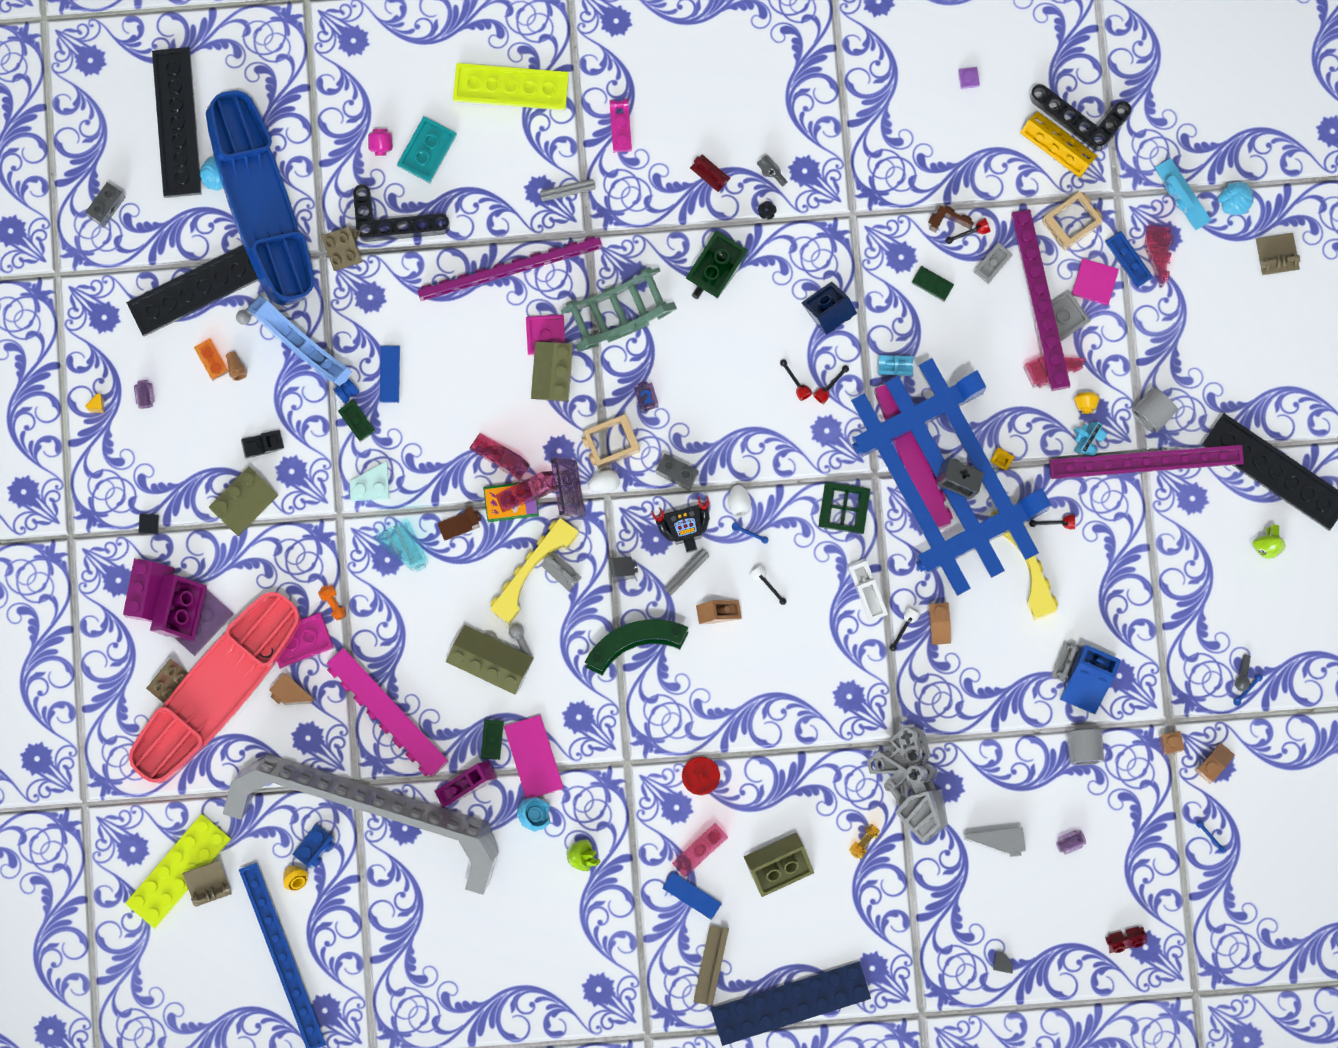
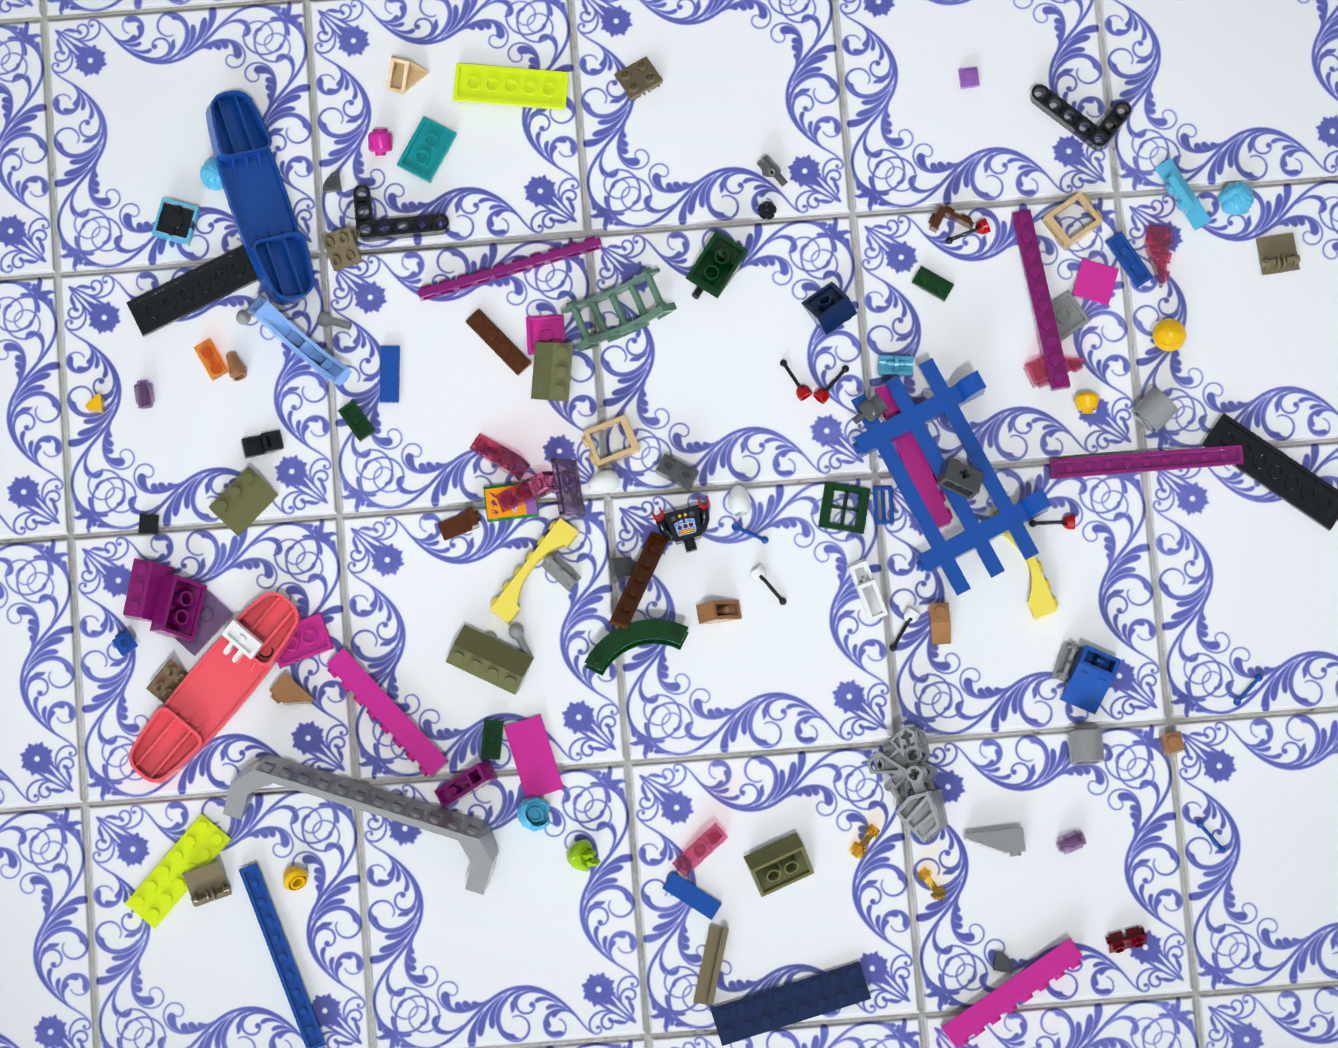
dark grey brick [85,182,126,228] -> none
black plate [152,47,202,198] -> none
blue bracket [292,824,335,869] -> none
orange bar [318,585,346,621] -> none
blue wheel [333,378,359,404] -> none
light aqua wing [350,462,389,501] -> none
clear light blue slope [373,520,429,572] -> none
light grey axle [540,179,596,201] -> none
dark pink plate [609,99,632,153] -> none
clear purple brick [634,381,659,413] -> none
light grey axle [664,549,709,595] -> none
red tile [682,757,720,796] -> none
dark red hinge [690,154,731,192] -> none
light grey plate [974,243,1013,284] -> none
yellow slope [990,447,1015,471] -> none
yellow fence [1020,111,1097,178] -> none
medium azure hips [1073,422,1107,457] -> none
medium nougat slope [1195,742,1235,784] -> none
dark grey bar [1234,655,1251,691] -> none
lime piece [1253,524,1286,559] -> none
none -> blue bracket [112,630,138,656]
none -> piece [152,197,200,246]
none -> white hinge [222,619,264,663]
none -> light grey bar [317,312,352,330]
none -> dark grey tile [323,171,342,194]
none -> tan slope [386,56,430,94]
none -> reddish brown plate [465,309,532,376]
none -> reddish brown tile [609,531,668,631]
none -> dark tan hinge [614,56,663,101]
none -> dark grey piece [852,393,888,424]
none -> blue tile [873,486,894,525]
none -> clear yellow bar [917,867,946,901]
none -> dark pink brick [941,938,1083,1048]
none -> yellow piece [1152,318,1186,352]

